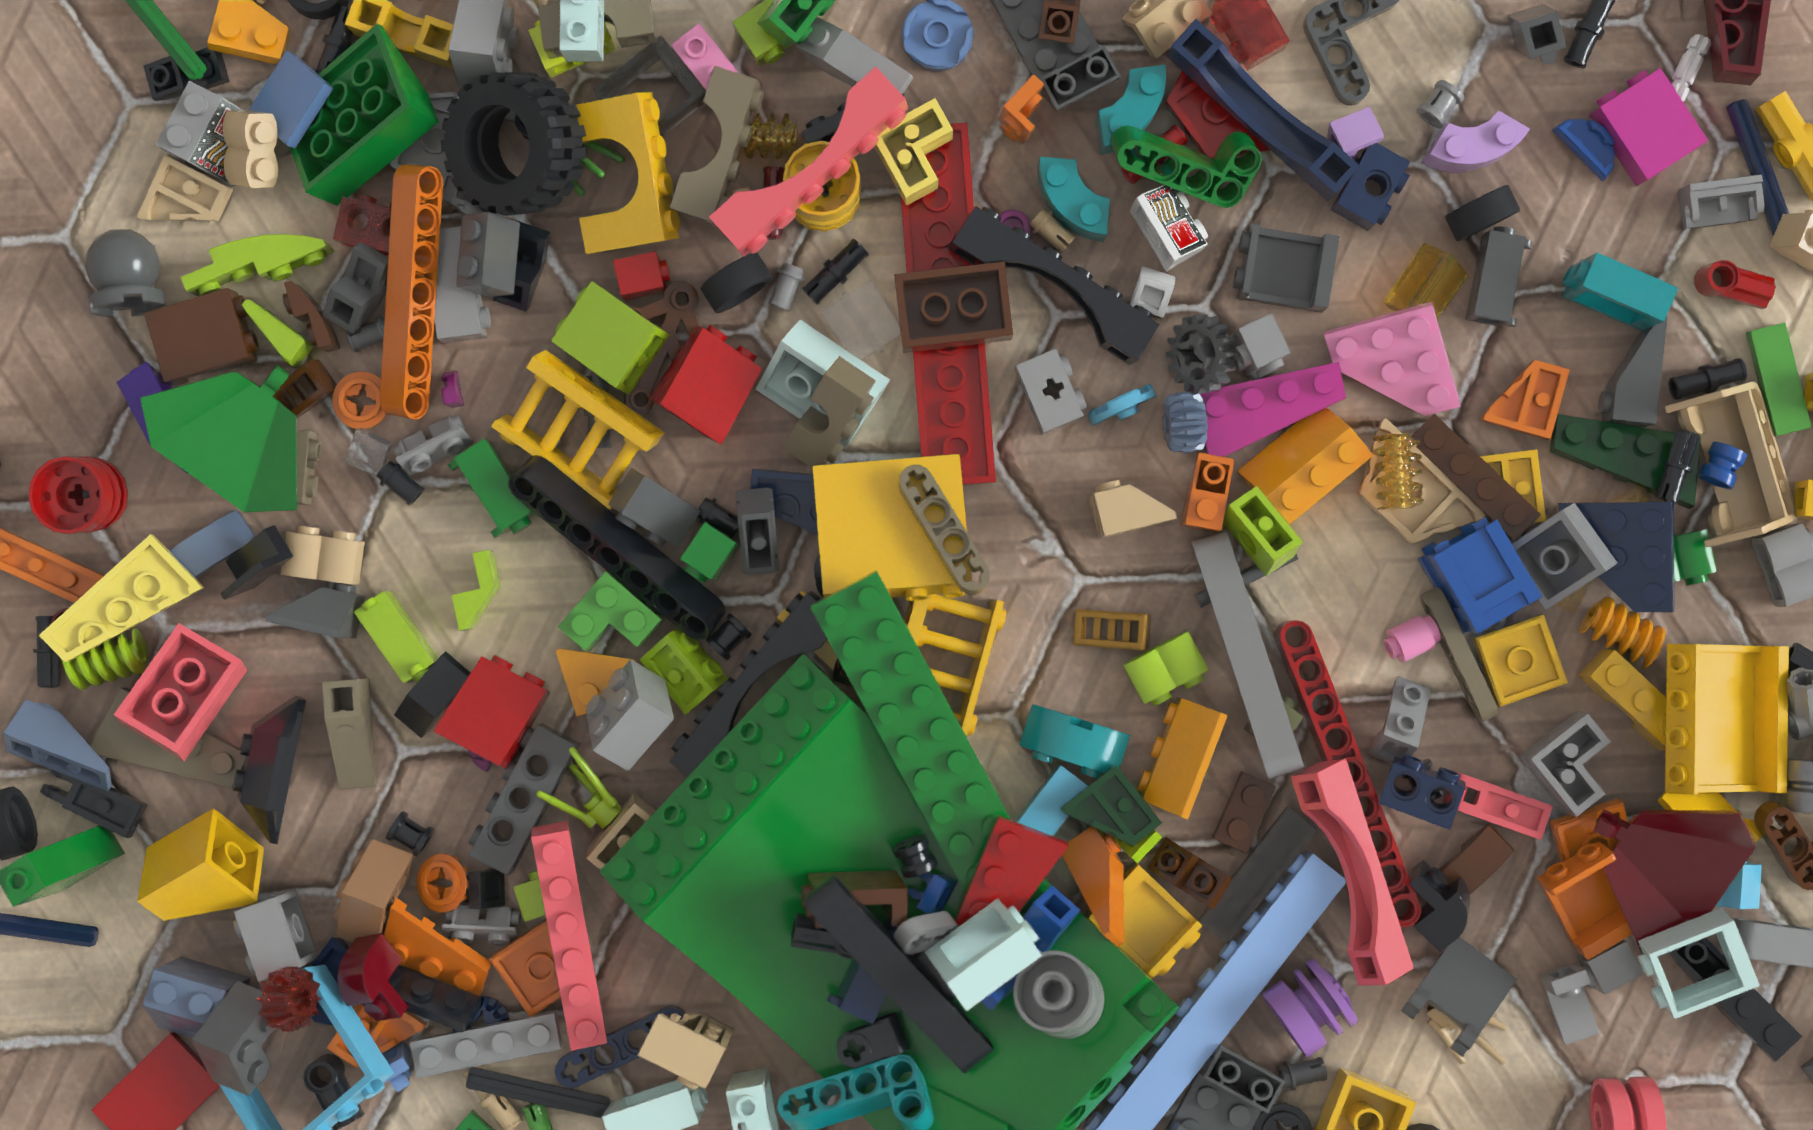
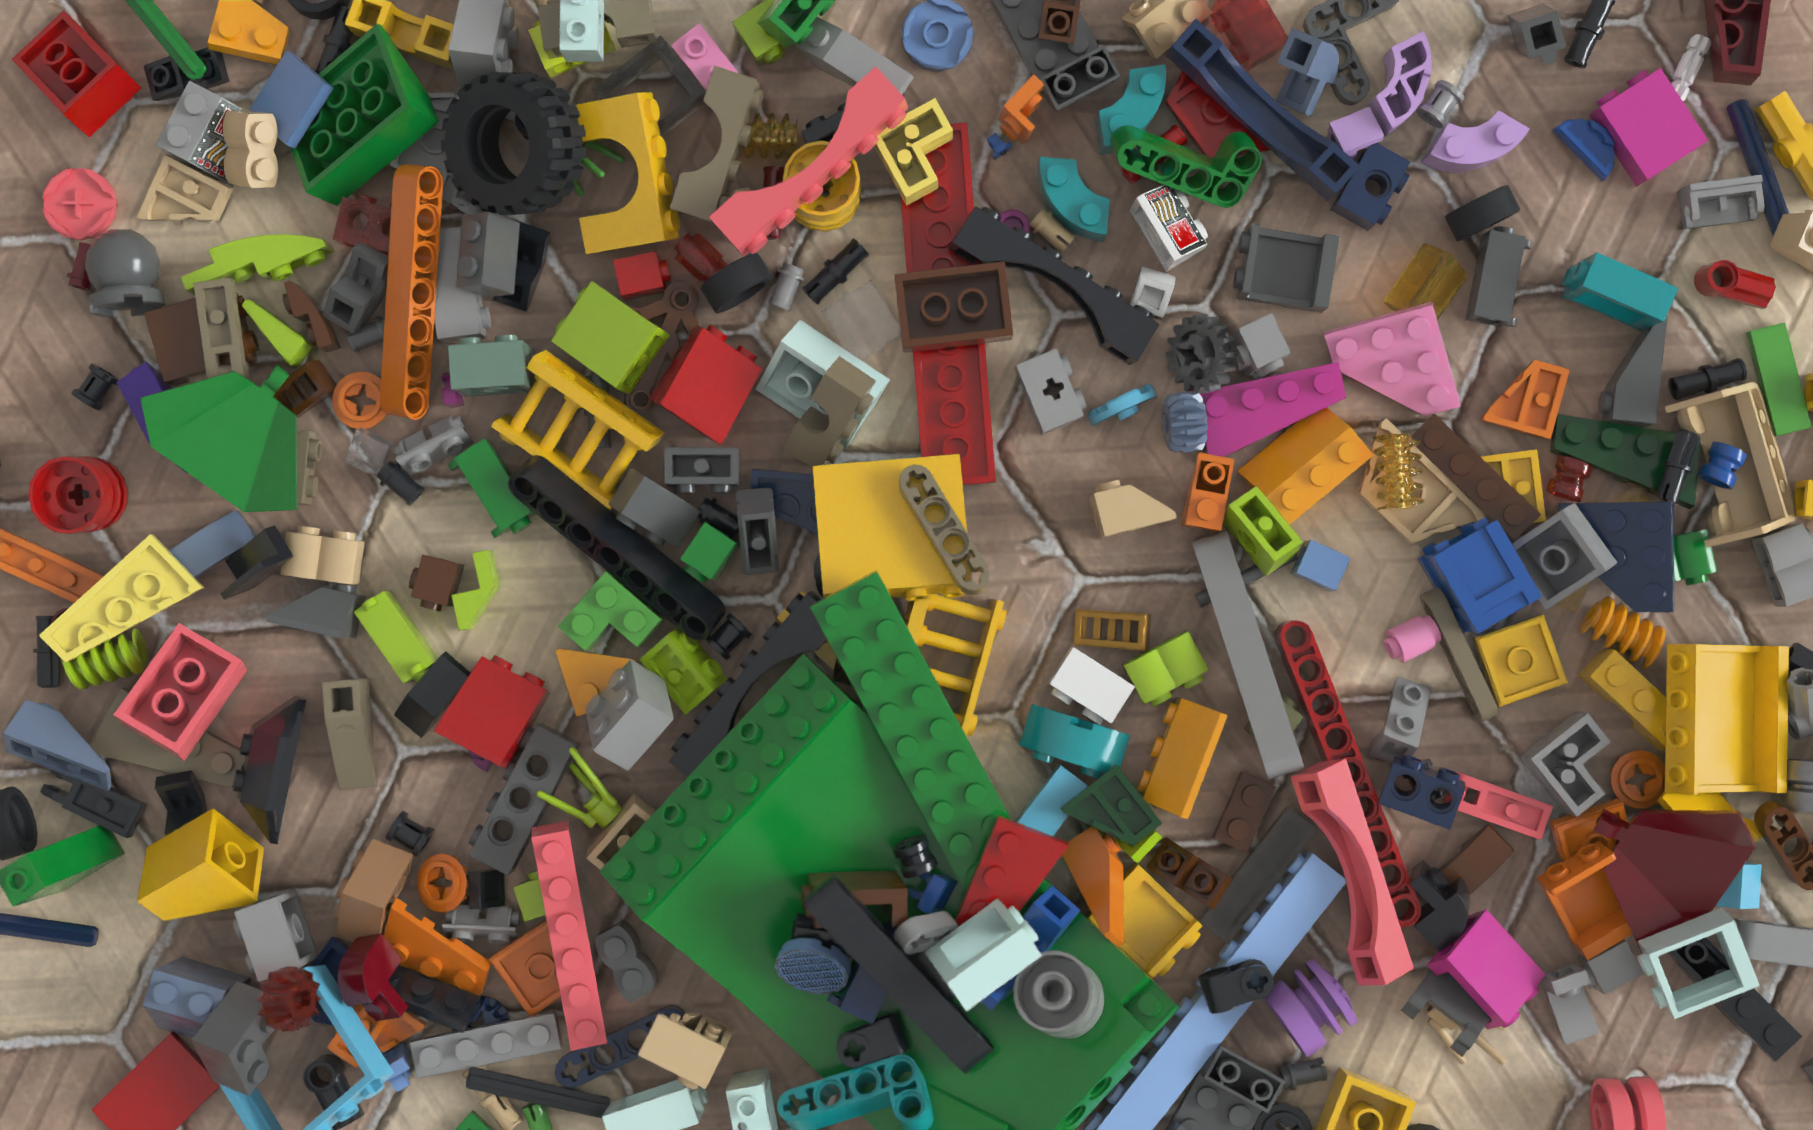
none -> red slope [12,10,141,138]
none -> coral tile [42,168,118,241]
none -> dark red pin [67,242,92,291]
none -> black bush [71,363,119,411]
none -> black slope [155,770,207,836]
none -> dark tan plate [193,278,249,379]
none -> reddish brown brick [409,554,465,611]
none -> sand green brick [448,335,536,397]
none -> dark grey brick [595,920,658,1002]
none -> dark grey brick [664,447,741,494]
none -> clear red brick [674,232,728,282]
none -> medium blue tile [775,938,851,994]
none -> blue piece [987,132,1012,160]
none -> white brick [1048,647,1135,725]
none -> black piece [1198,959,1274,1014]
none -> sand blue brick [1276,28,1339,116]
none -> medium blue panel [1290,540,1350,591]
none -> lavender brick [1367,31,1432,138]
none -> dark pink panel [1427,909,1546,1030]
none -> clear red wheel [1546,456,1593,502]
none -> orange gear [1609,750,1665,809]

